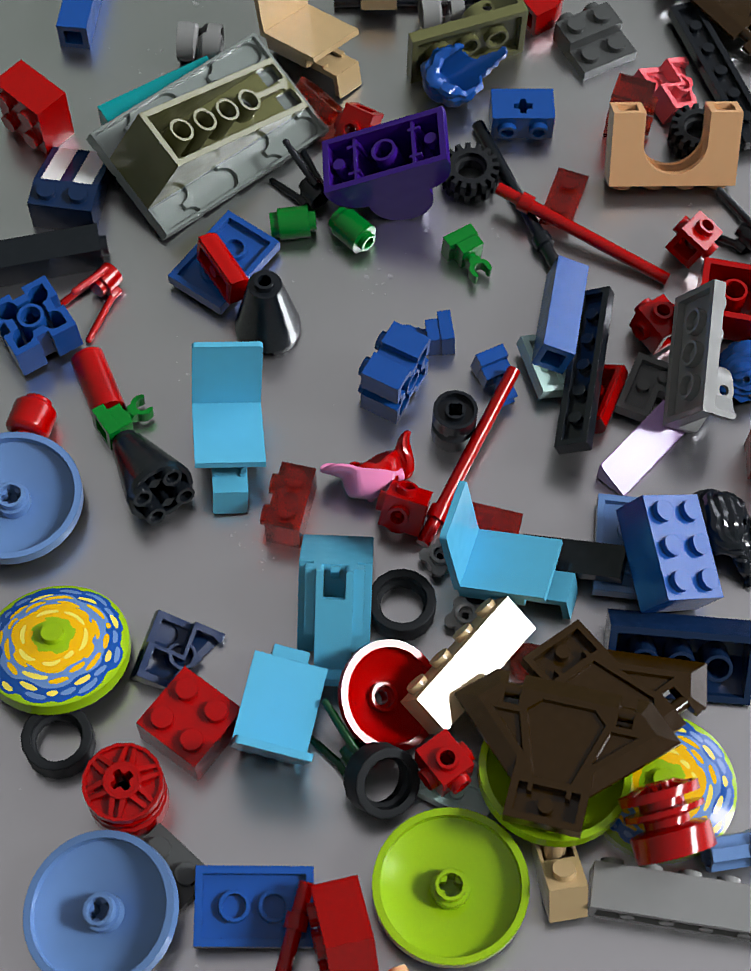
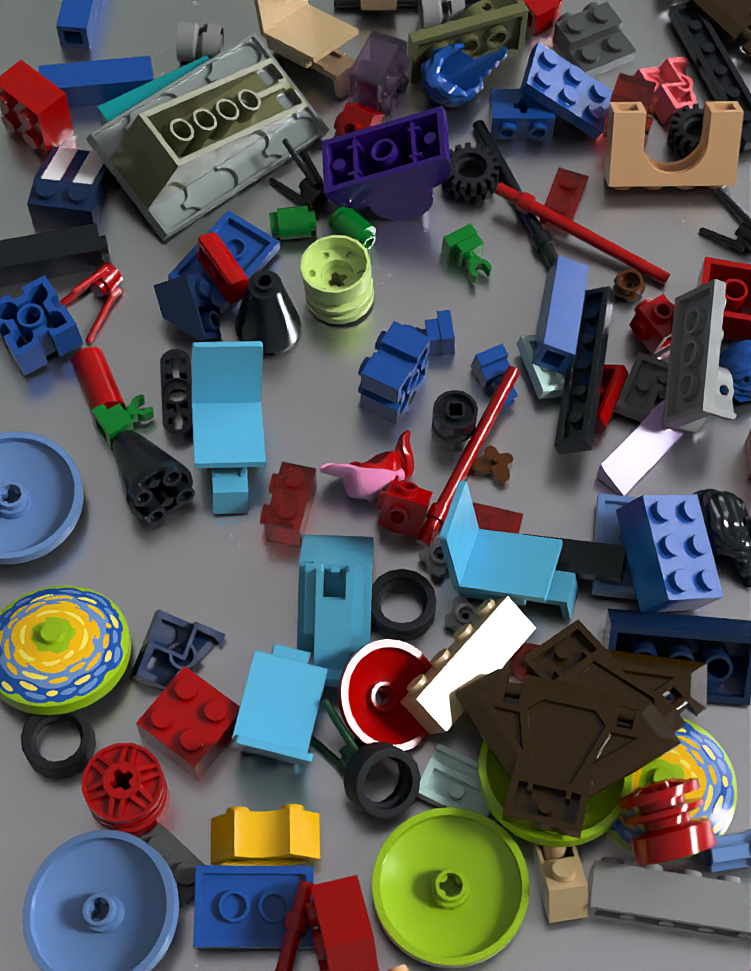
red head [6,393,57,438] -> none
clear red plate [296,77,344,126] -> none
red brick [414,728,475,797] -> none
red brick [665,210,723,269] -> none
none -> blue brick [39,56,154,108]
none -> dark blue slope [153,272,221,341]
none -> black beam [160,349,193,442]
none -> yellow brick [210,804,320,866]
none -> yellowish green wheel [300,235,374,324]
none -> clear purple brick [348,30,410,124]
none -> reddish brown piece [471,446,513,487]
none -> blue plate [520,42,613,139]
none -> reddish brown plate [613,269,645,300]

